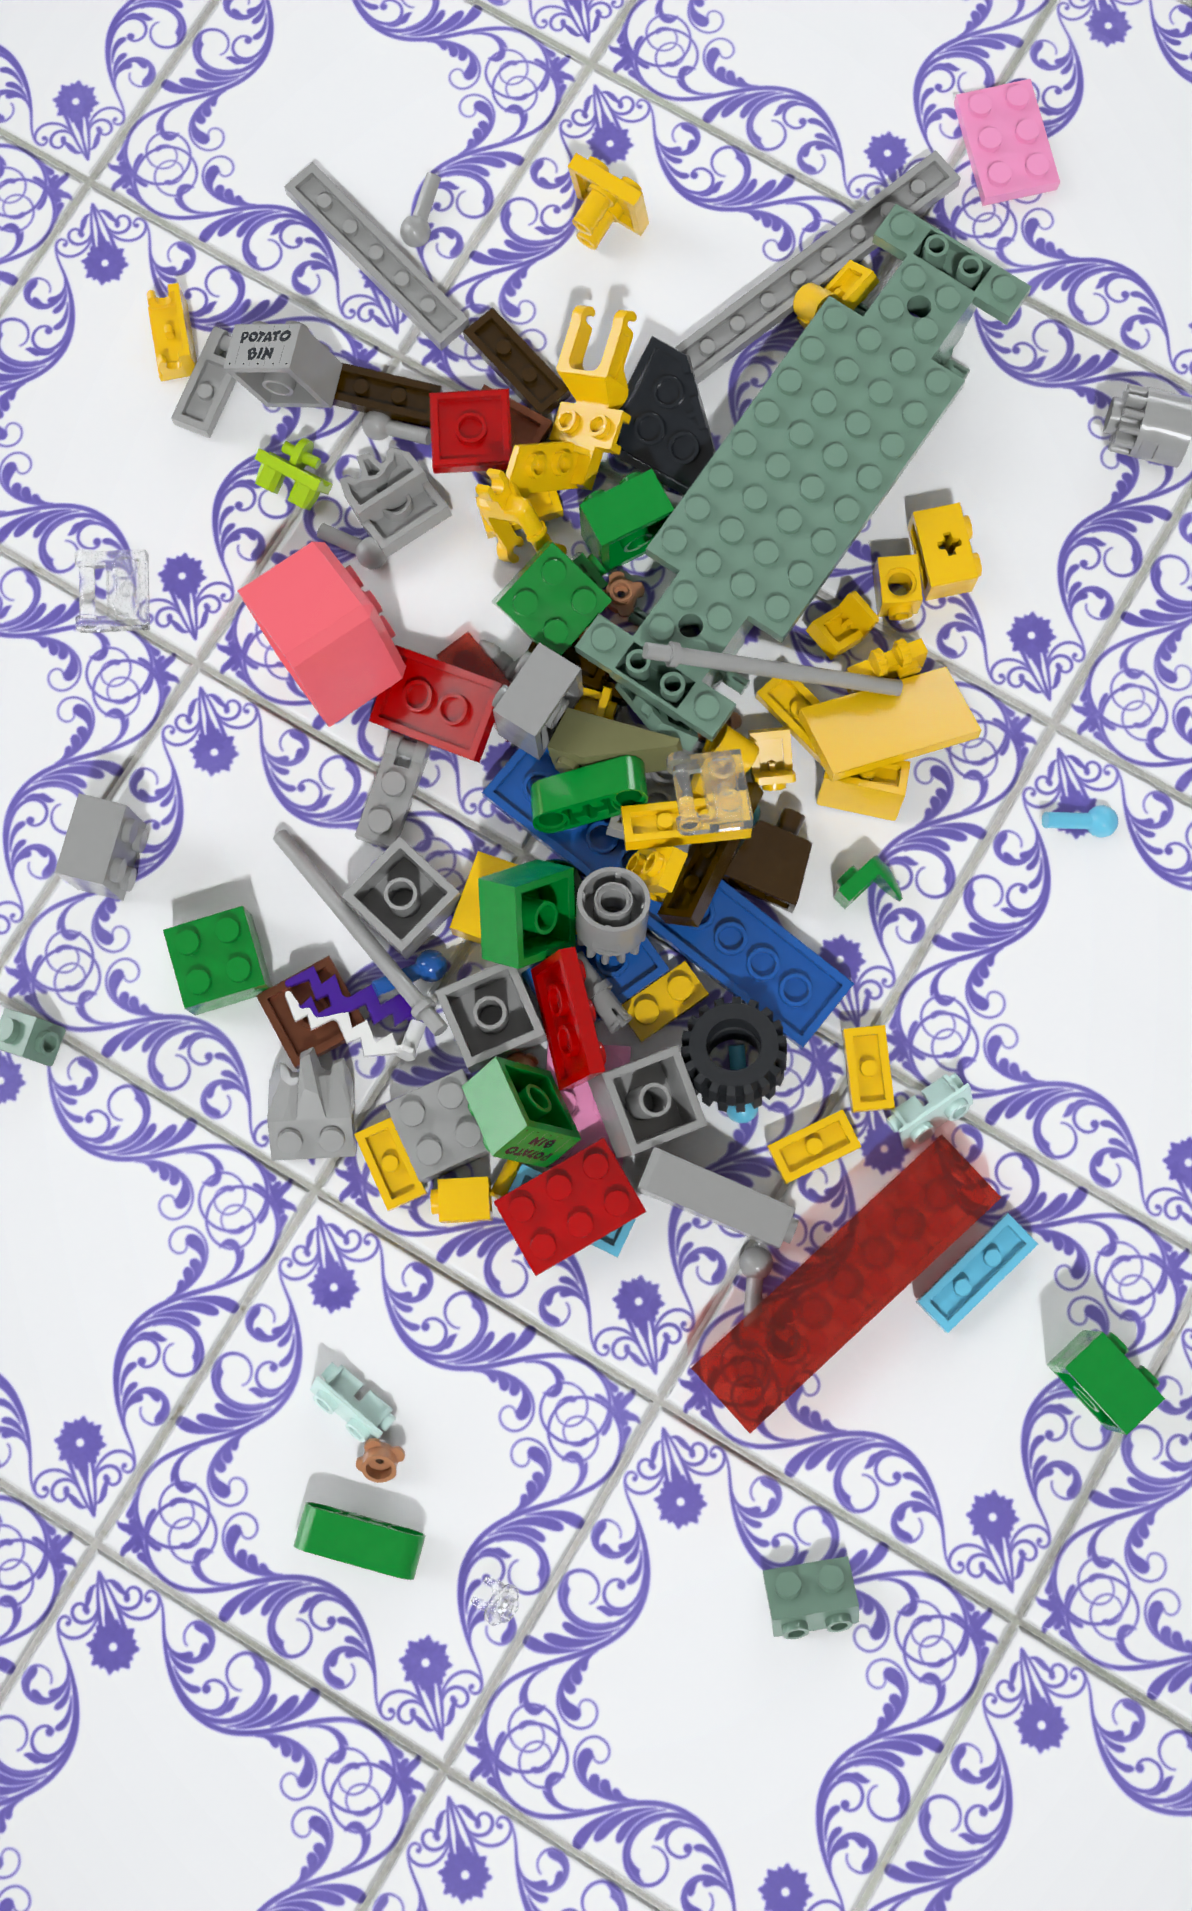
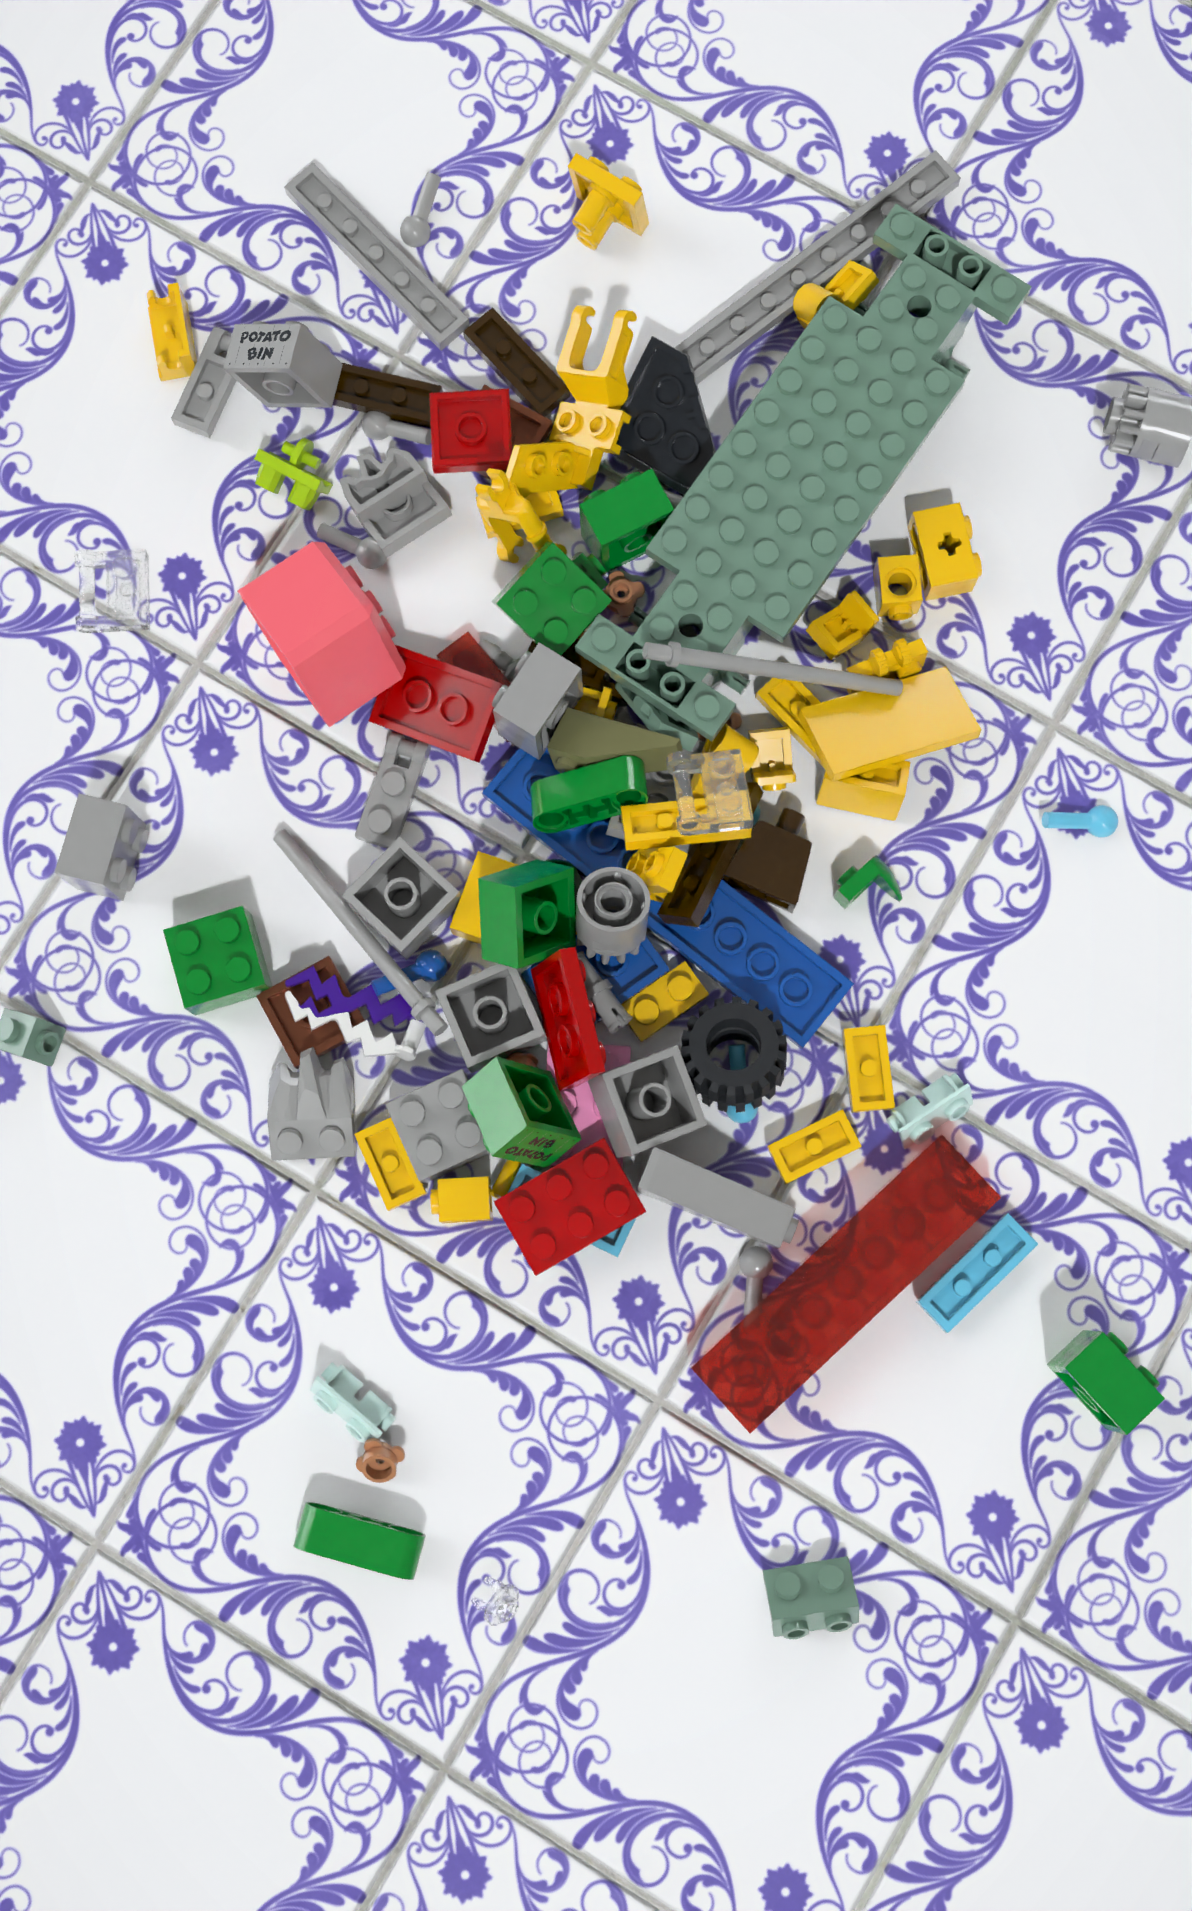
bright pink plate [954,79,1060,206] -> none

